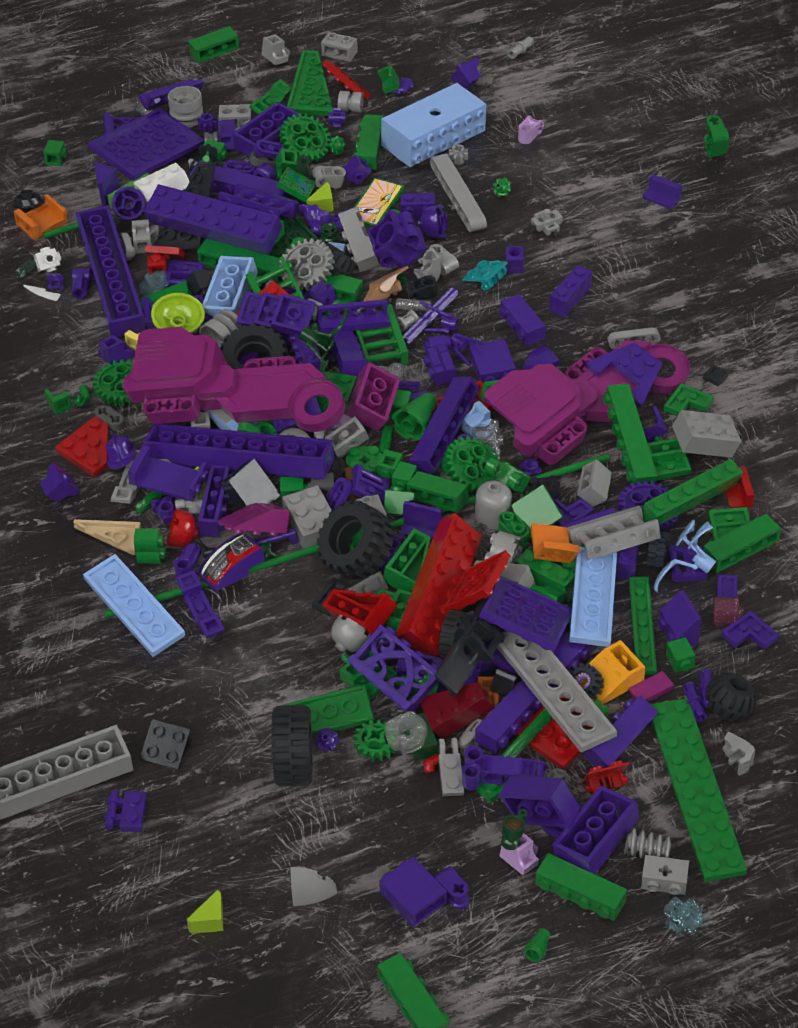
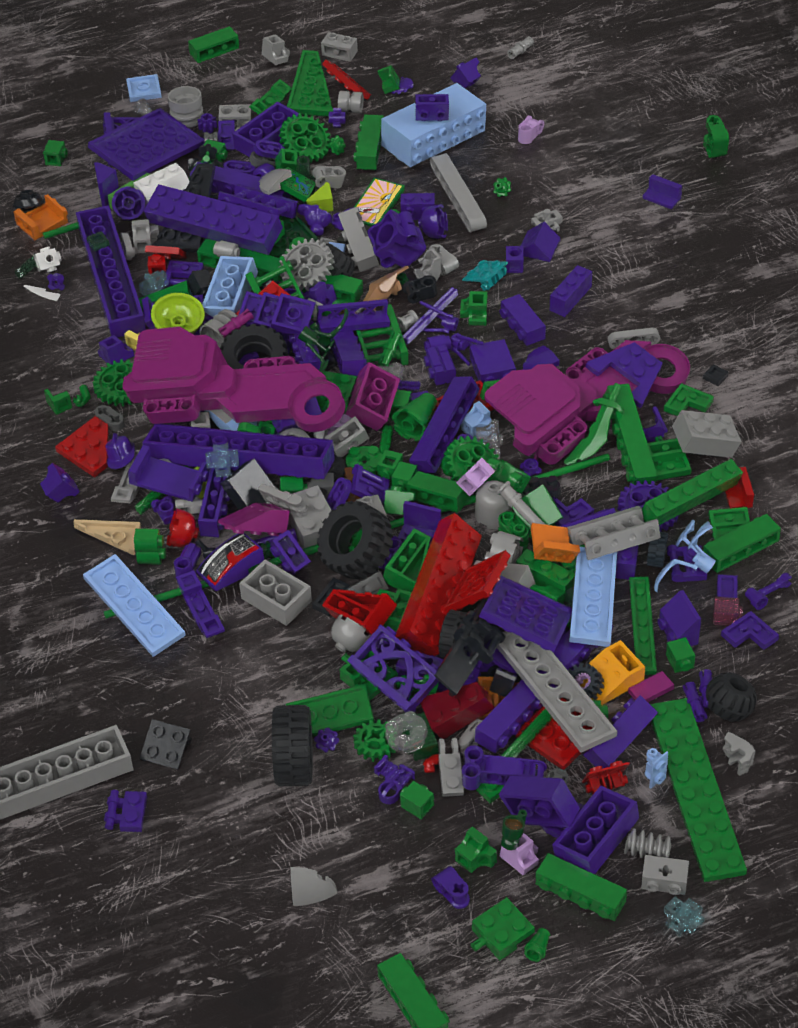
dark purple piece [71,268,92,299] -> none
dark purple fence [138,79,204,111] -> none
lime slope [187,890,223,934] -> none
dark green wheel [320,223,338,244] -> none
dark purple brick [343,155,372,185] -> none
dark purple brick [379,856,447,927] -> none
clear axle [396,298,431,311] -> none
light grey gear [449,144,468,165] -> none
light grey brick [577,459,612,507] -> none
none -> clear green tile [86,231,110,251]
none -> light blue tile [126,74,162,102]
none -> clear light blue piece [205,443,239,477]
none -> light grey brick [213,240,240,257]
none -> magenta pin [218,309,254,339]
none -> light grey brick [239,559,312,626]
none -> light grey hinge [258,483,308,514]
none -> light grey brick [259,169,292,195]
none -> dark purple brick [270,530,311,576]
none -> dark purple piece [374,755,415,804]
none -> green pin [378,331,402,368]
none -> green brick [400,781,434,819]
none -> dark purple brick [415,94,449,121]
none -> green brick [455,827,497,873]
none -> lavender brick [456,458,495,496]
none -> green brick [460,291,487,326]
none -> green plate [470,897,535,961]
none -> light grey pin [496,481,546,525]
none -> dark purple slope [521,221,560,262]
none -> green sword [564,383,624,465]
none -> light blue hinge [645,748,668,789]
none -> dark purple brick [745,573,792,610]

